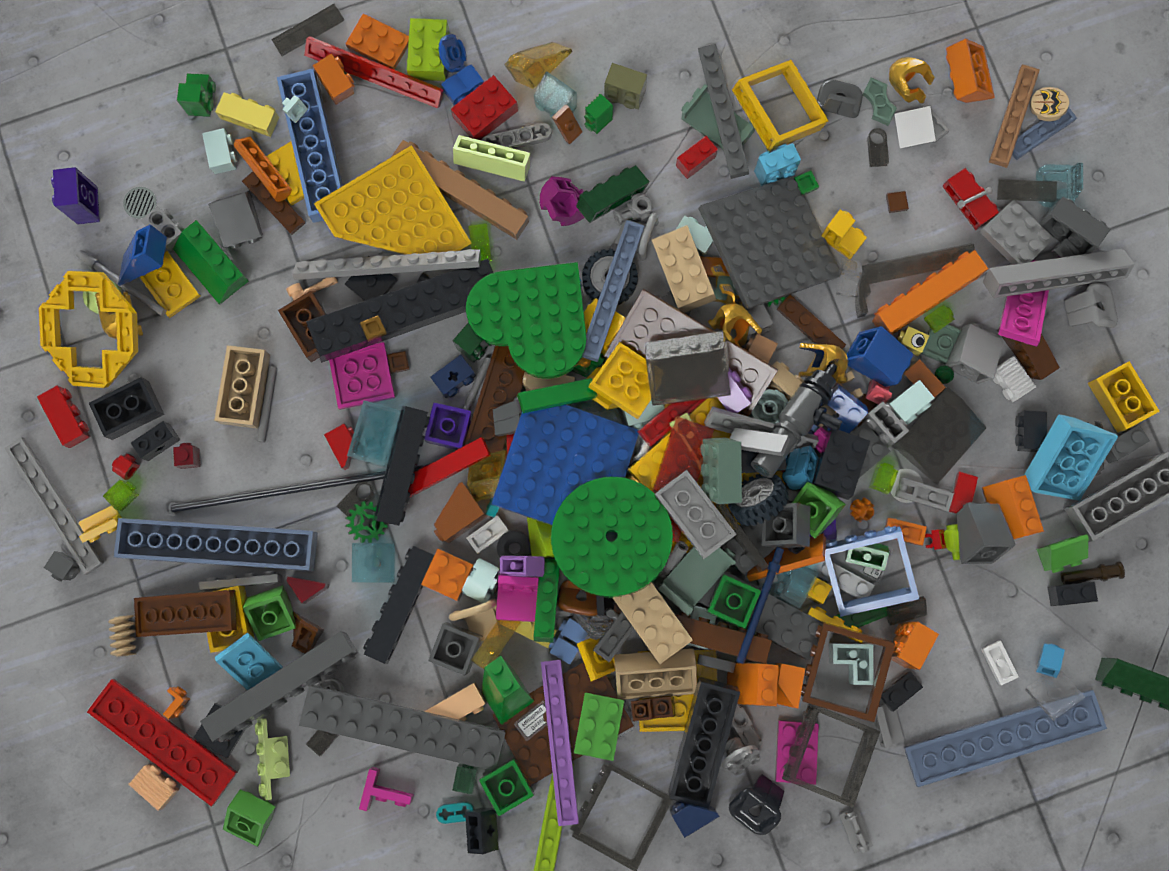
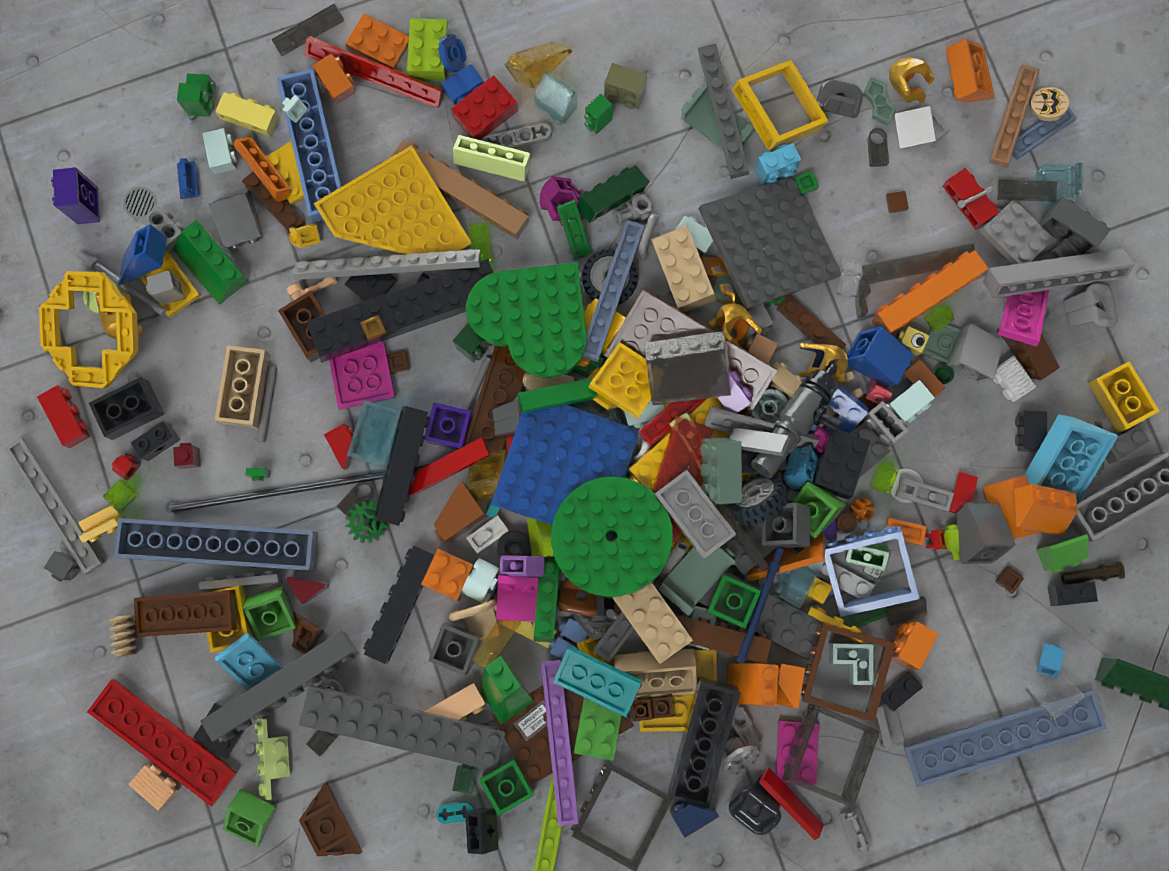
orange bracket [163,687,190,719] -> none
clear light blue slope [352,543,395,583] -> none
dark pink bracket [359,767,414,811] -> none
dark blue brick [430,355,476,398] -> none
dark orange plate [552,105,583,144] -> none
red brick [676,136,718,179] -> none
dark grey beam [697,654,736,673] -> none
yellow brick [822,209,867,260] -> none
clear smoke slope [892,387,986,485] -> none
white plate [981,641,1019,685] -> none
none -> light grey brick [146,271,186,305]
none -> blue hinge [177,158,199,199]
none -> green plate [246,468,270,481]
none -> yellow bracket [289,224,321,248]
none -> reddish brown wing [299,783,363,856]
none -> teal plate [553,646,642,717]
none -> green tile [557,200,592,260]
none -> red tile [759,767,824,840]
none -> reddish brown brick [836,514,856,534]
none -> reddish brown tile [995,566,1024,594]
none -> orange slope [1014,484,1077,536]

